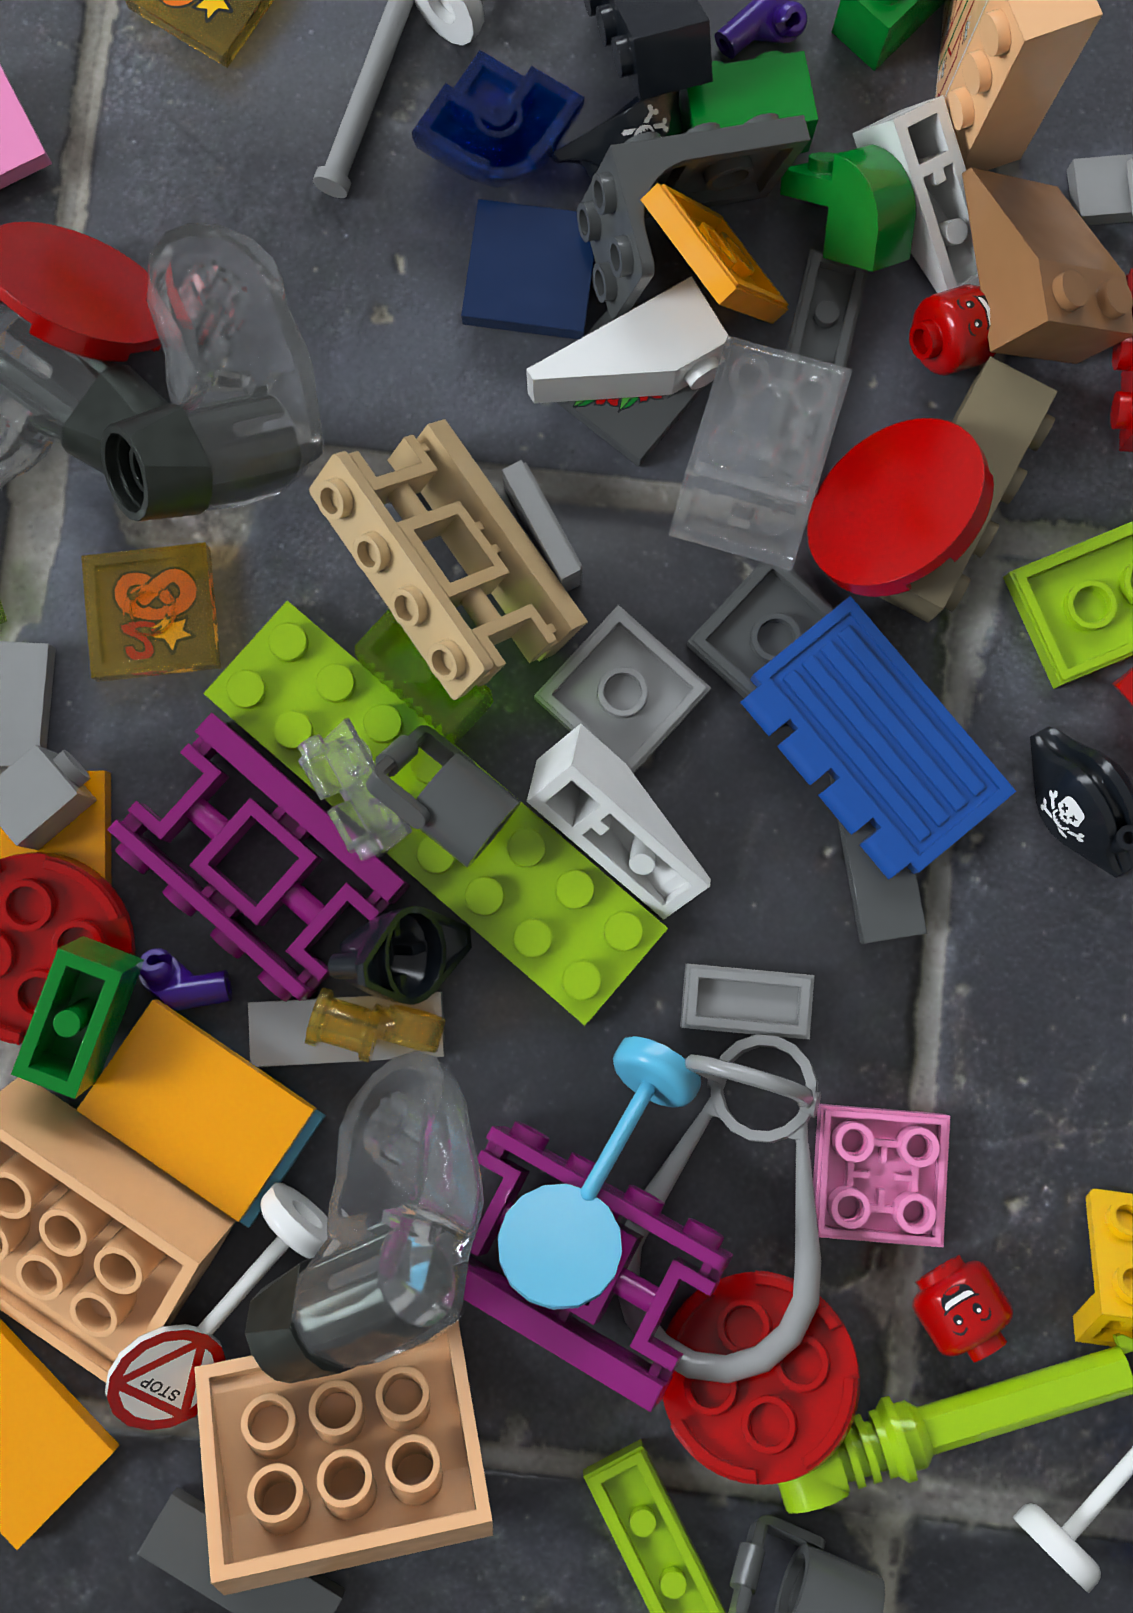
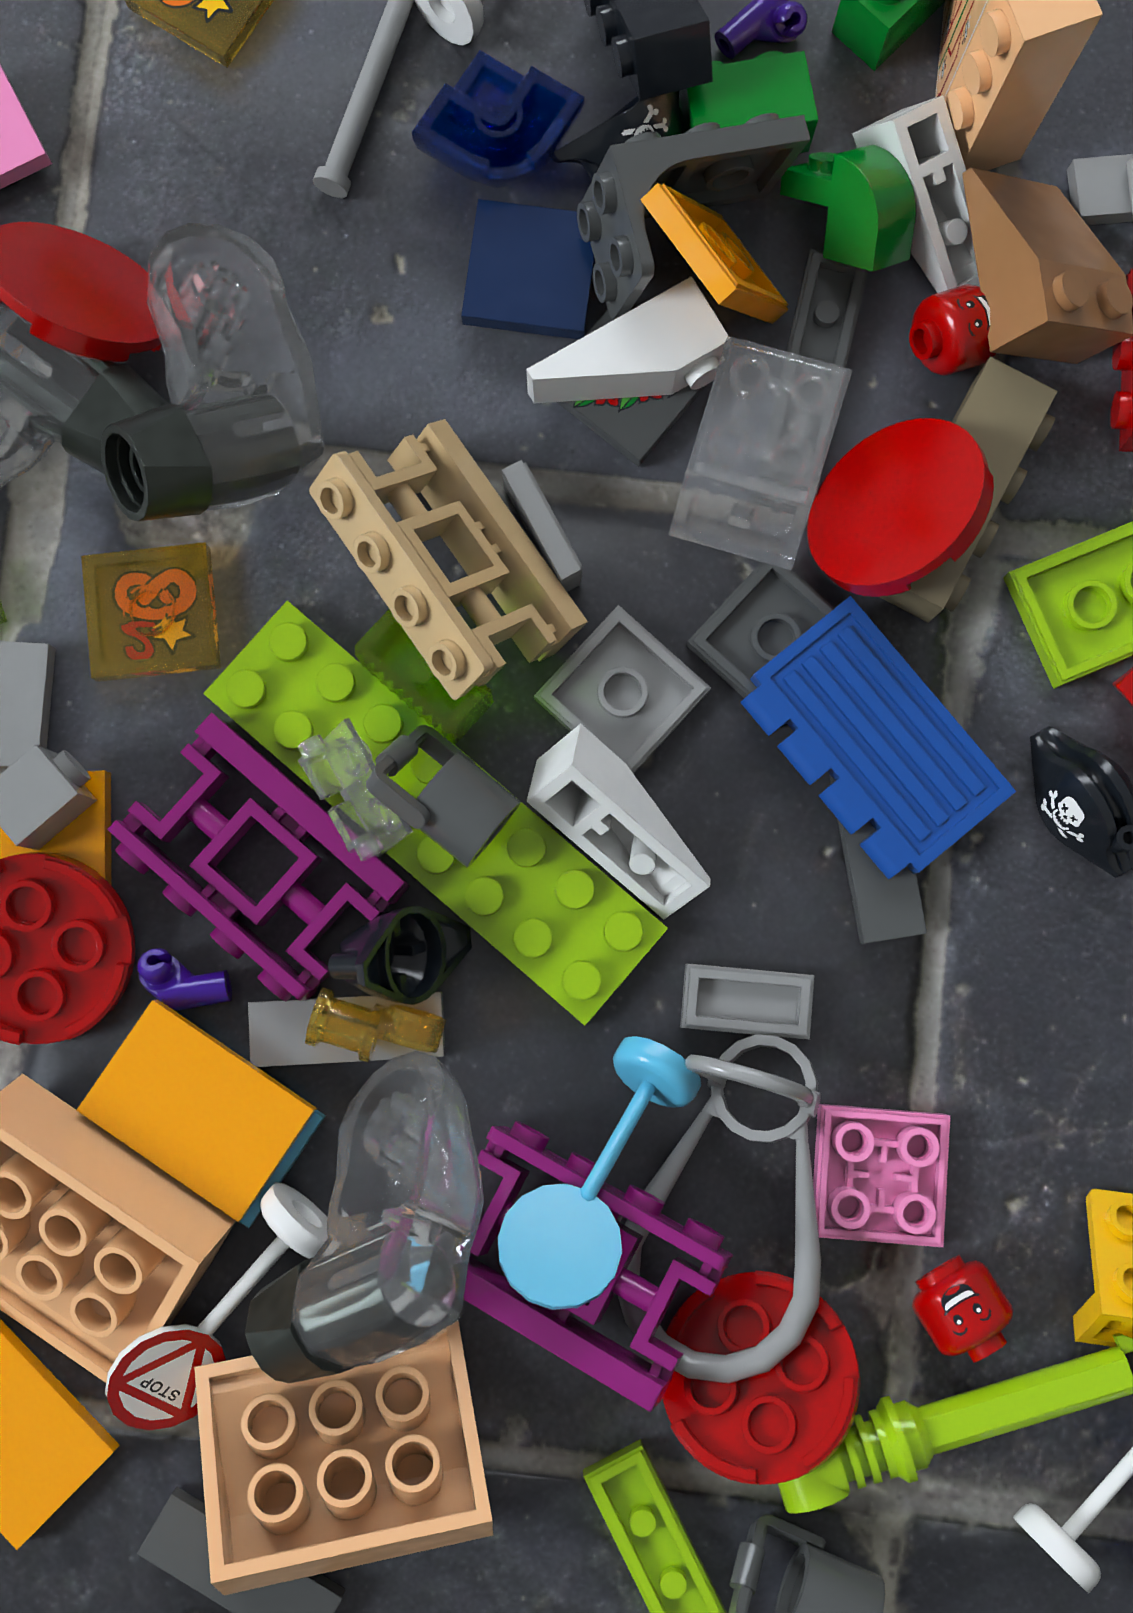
green brick [11,936,145,1099] -> none

